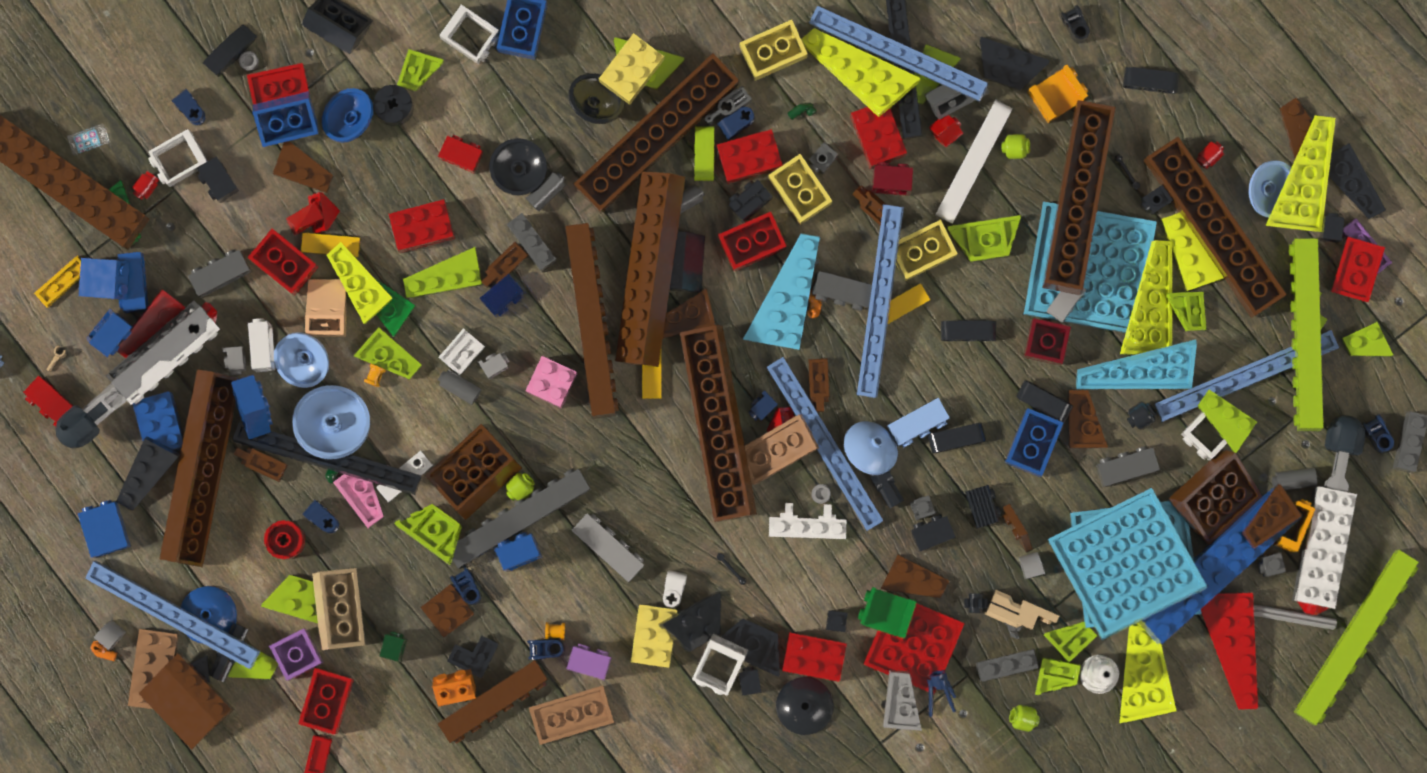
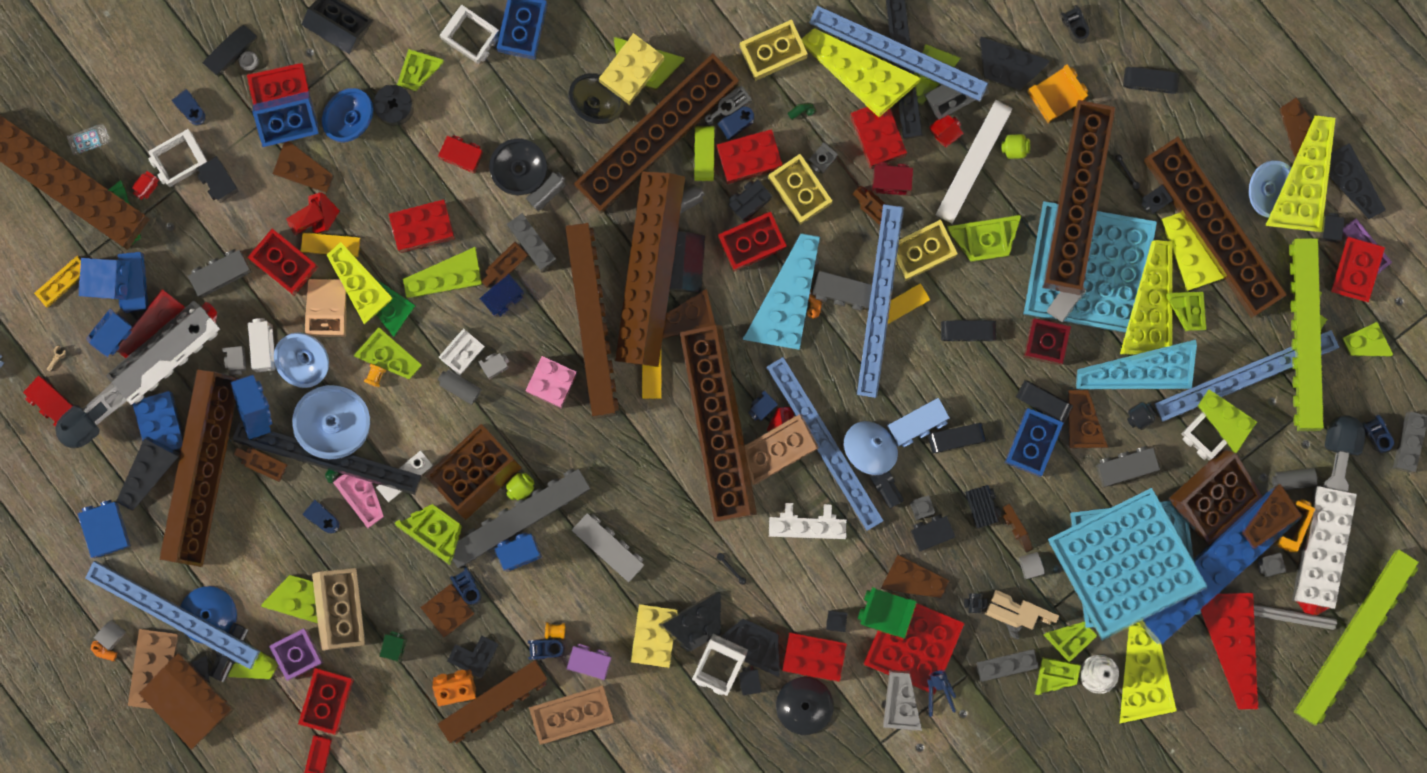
red brick [264,520,305,560] -> none
white piece [663,570,687,609] -> none
reddish brown hinge [808,358,829,412] -> none
light grey tile [811,484,831,504] -> none
lime head [1009,704,1040,732] -> none
red brick [1196,141,1224,170] -> none

